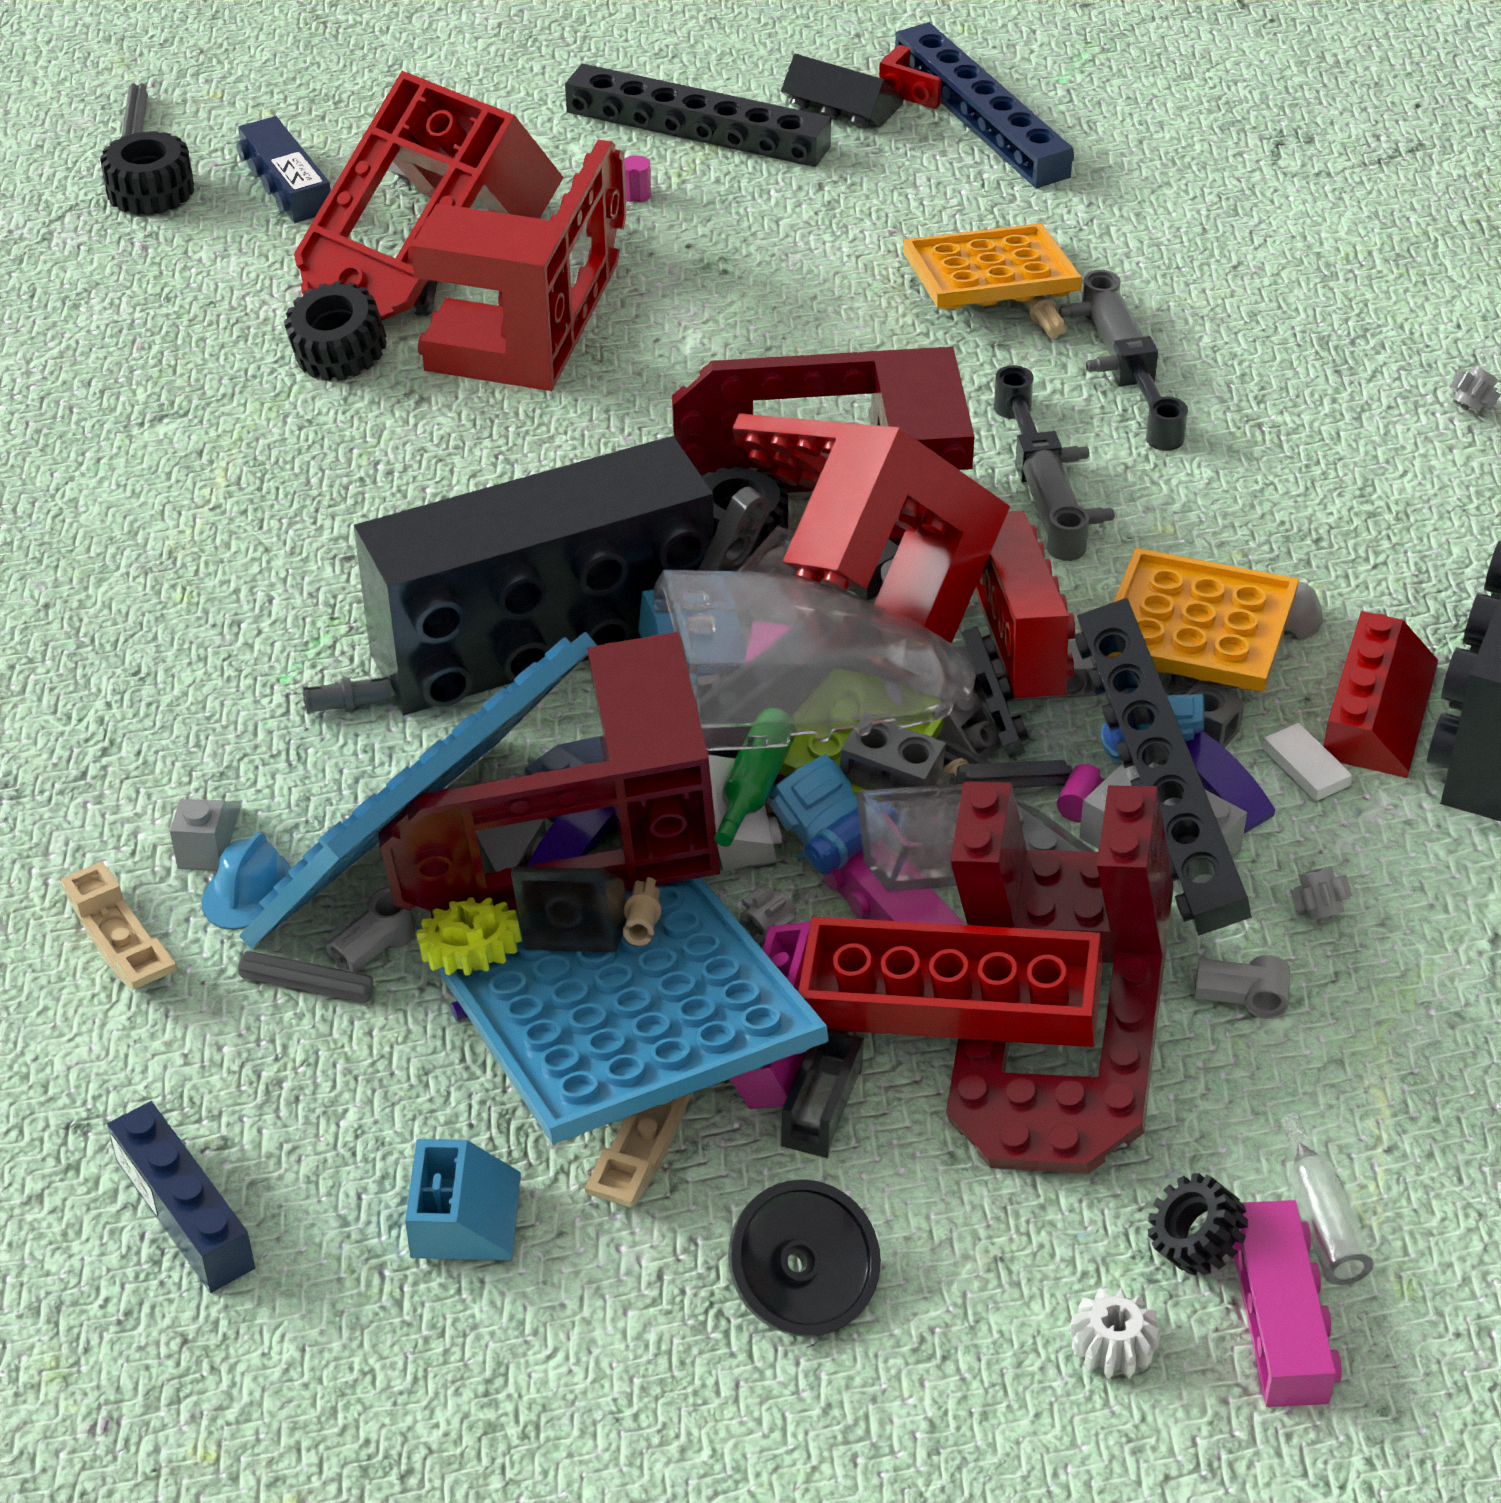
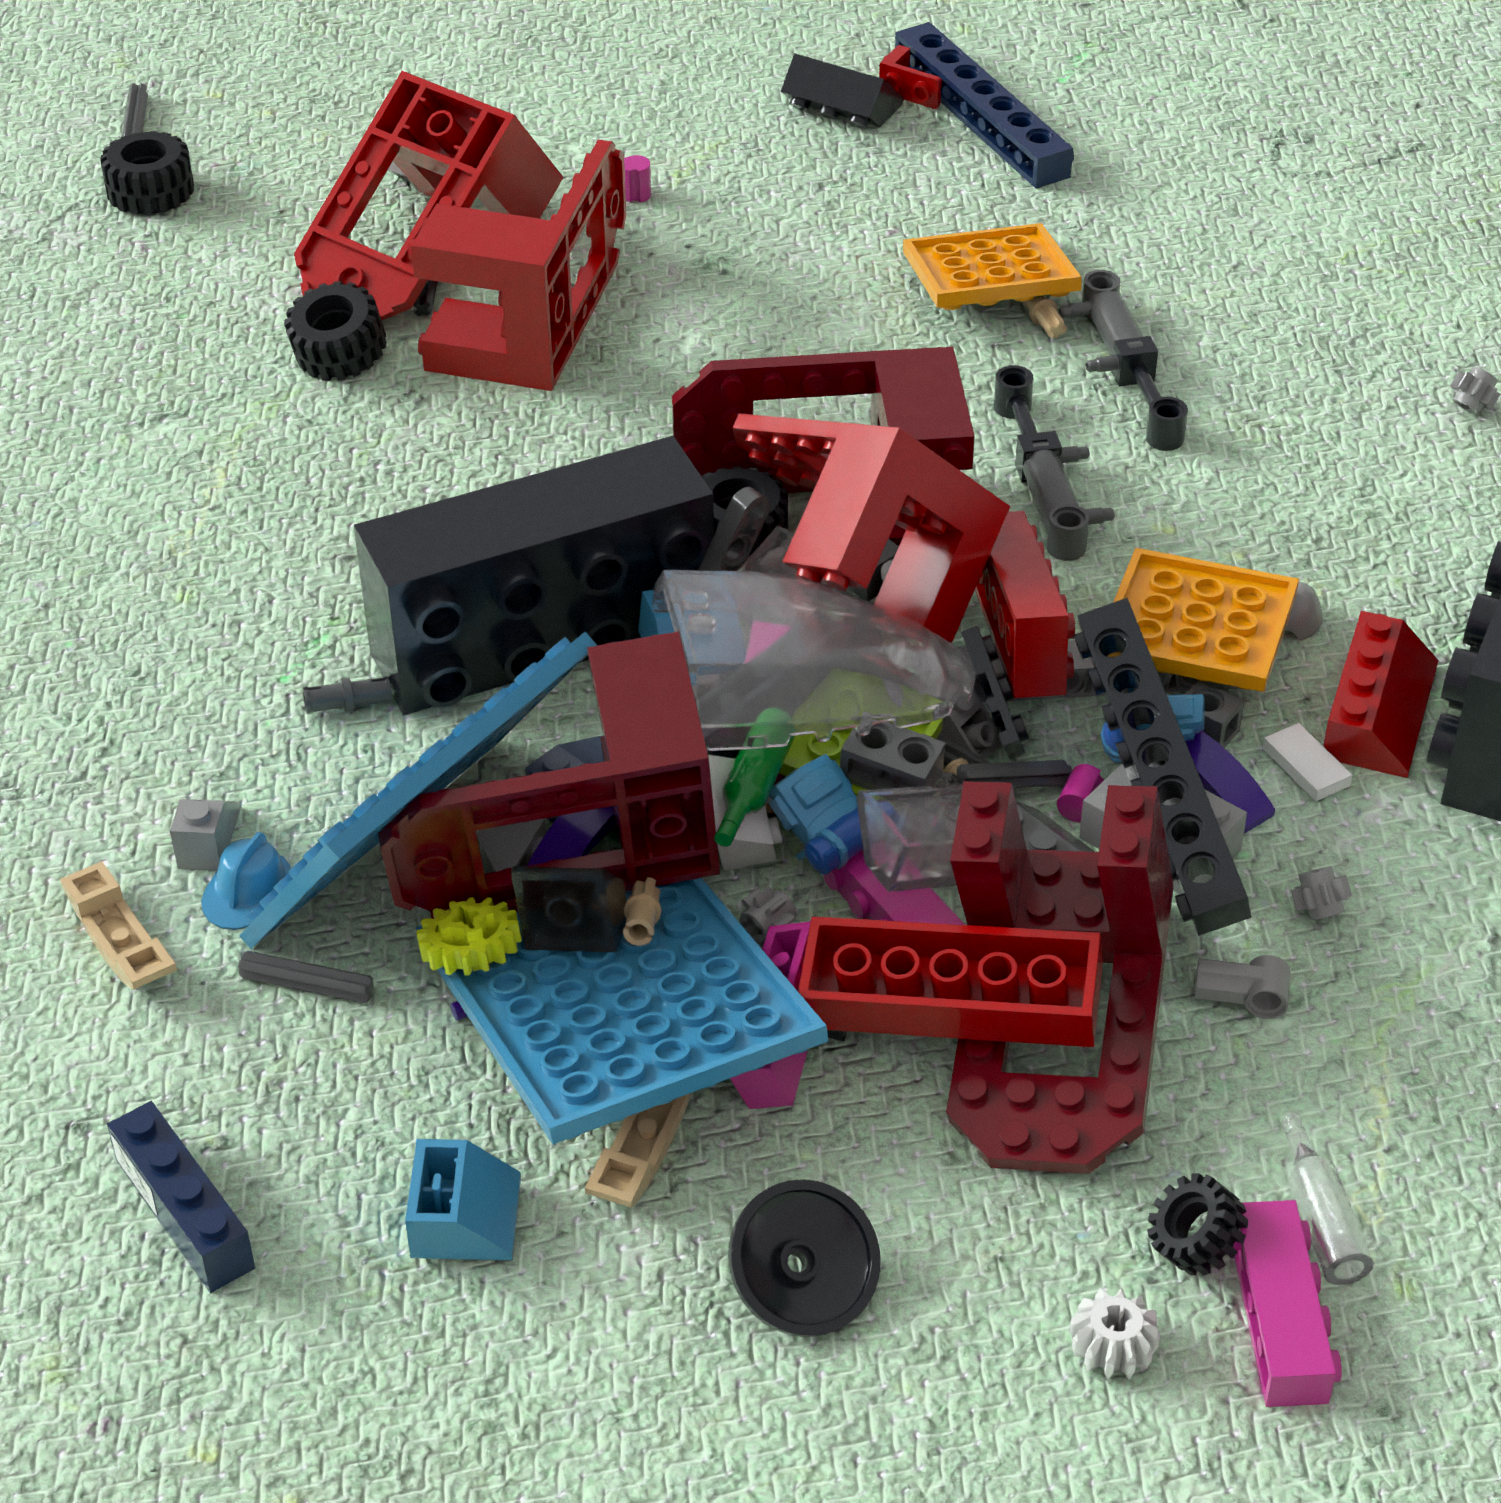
dark blue brick [236,116,331,224] -> none
light grey piece [325,887,416,973] -> none
black brick [565,63,831,167] -> none
black window [781,1029,864,1159] -> none

